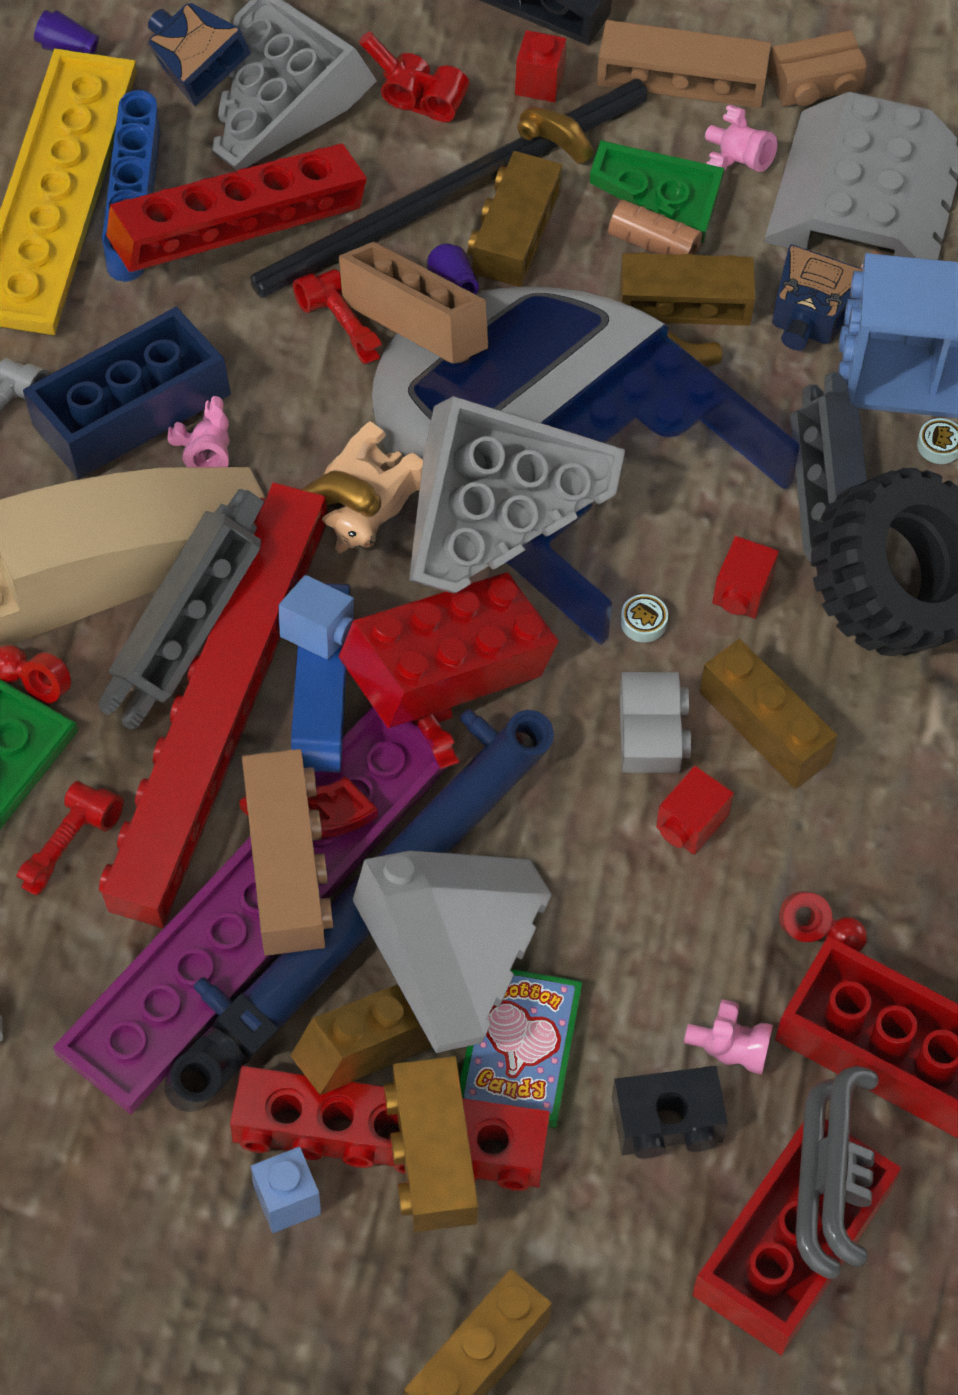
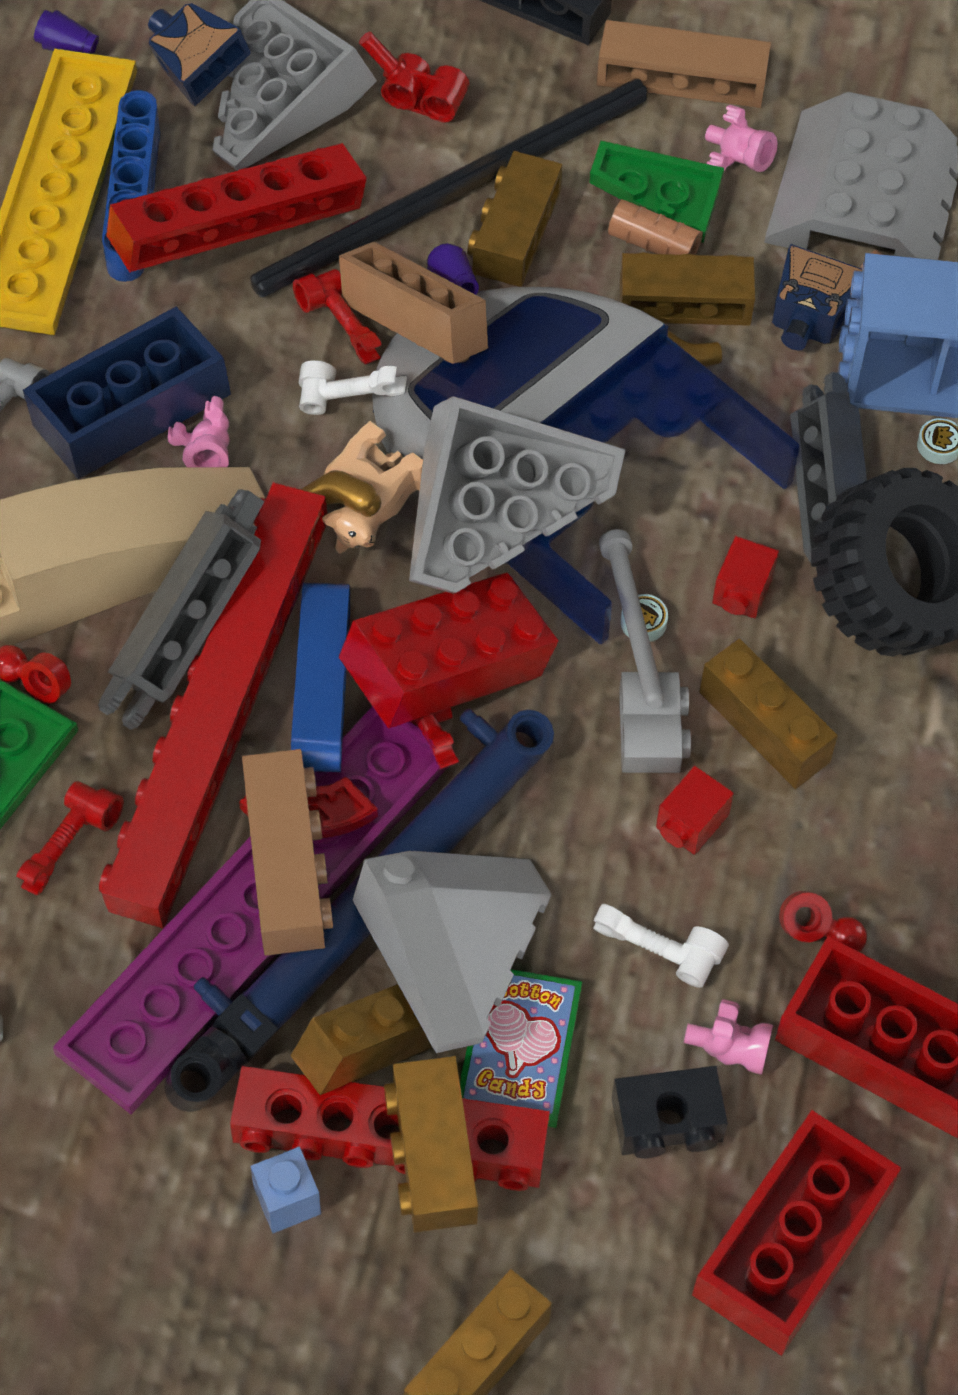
medium blue brick [278,575,355,660] -> none
red brick [515,30,567,103] -> none
pearl gold arm [517,107,595,164] -> none
medium nougat brick [768,30,867,107] -> none
dark grey piece [796,1065,879,1279] -> none
none -> white brick [298,360,407,415]
none -> white brick [593,904,729,988]
none -> light grey bar [599,529,664,709]

